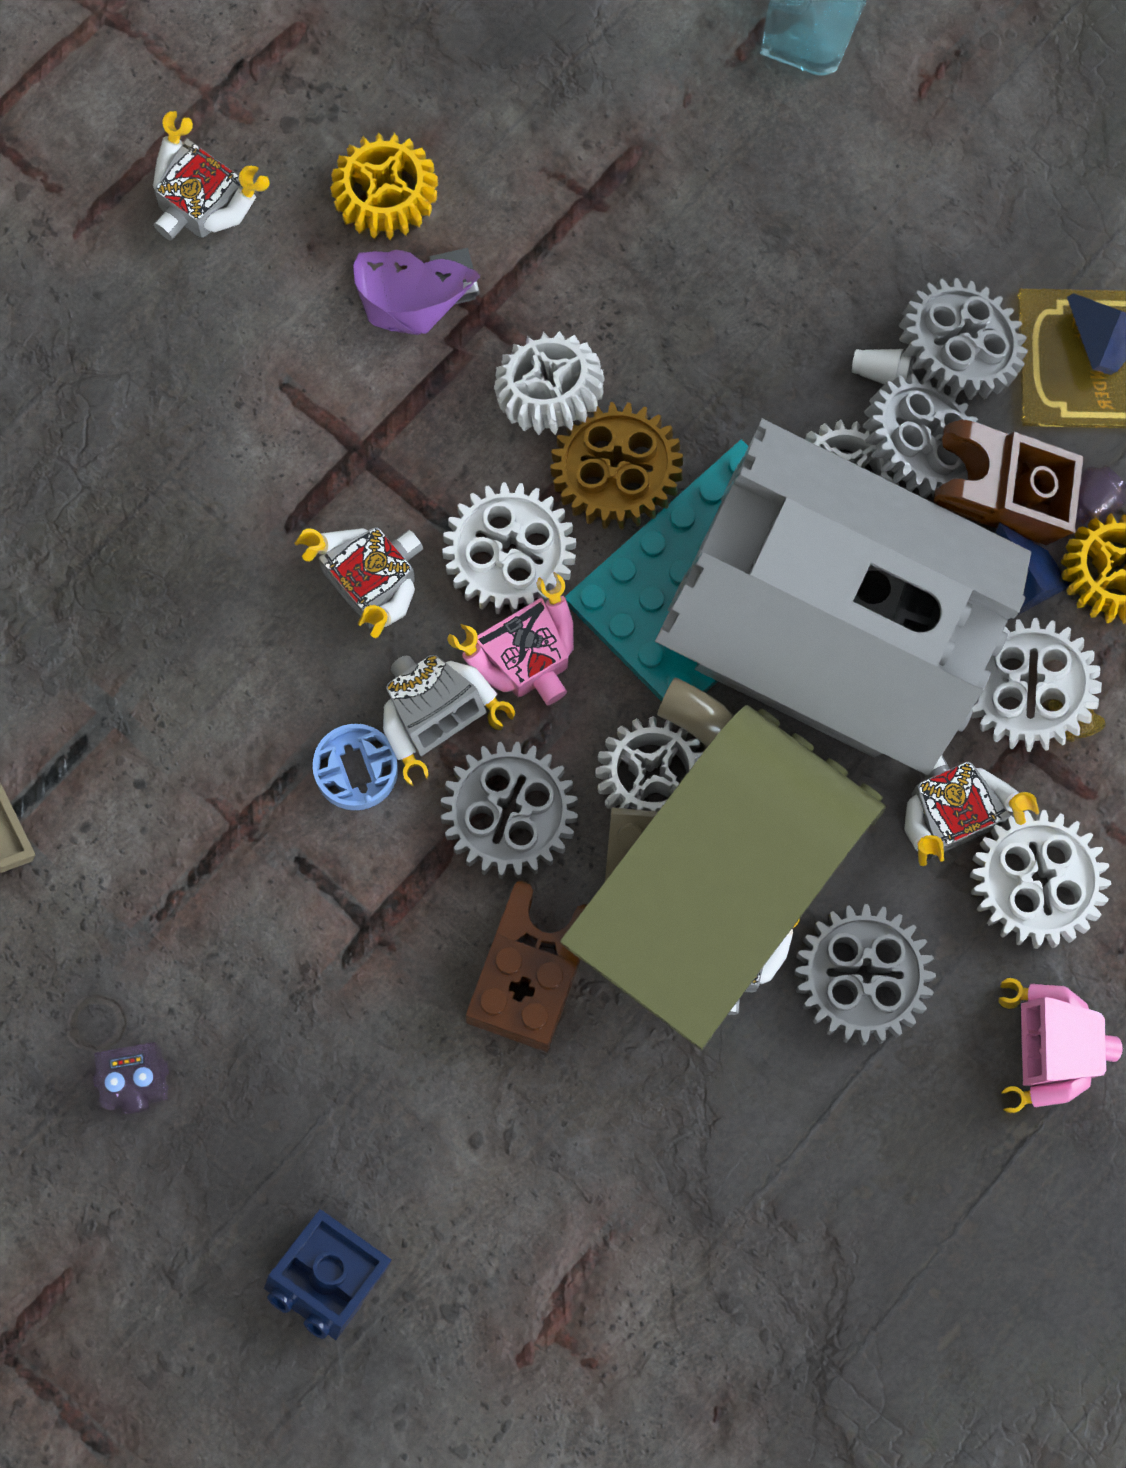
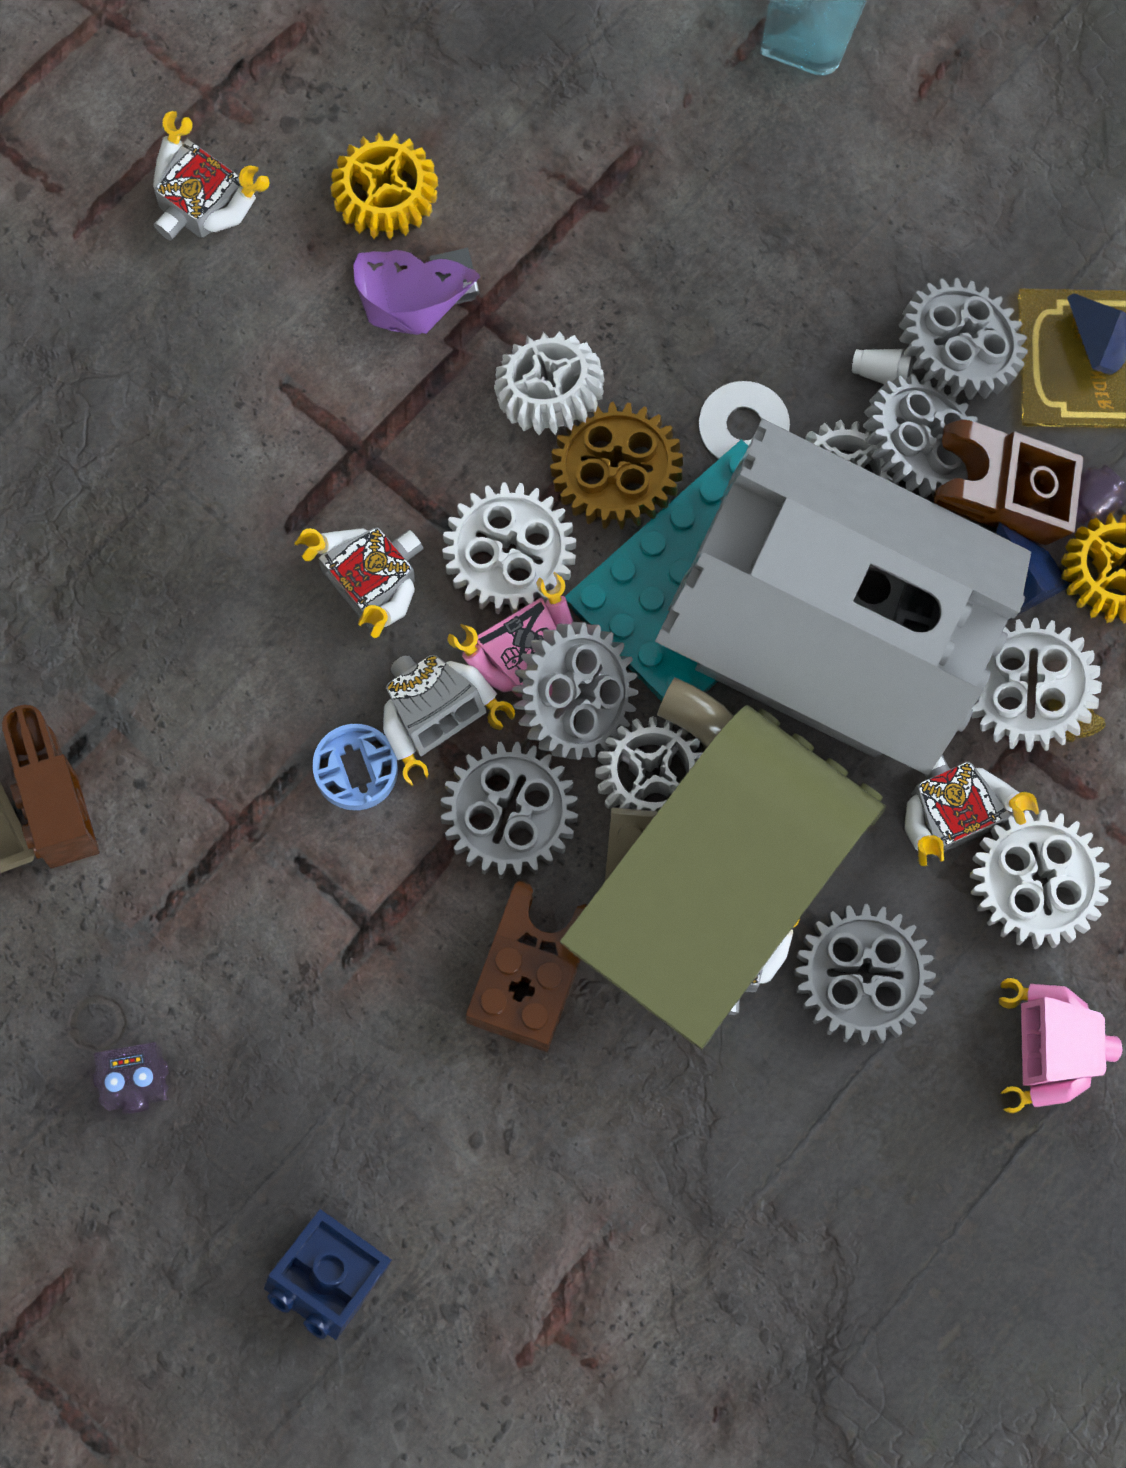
none -> reddish brown brick [2,705,100,869]
none -> light grey gear [512,622,638,760]
none -> white gear [699,381,790,459]

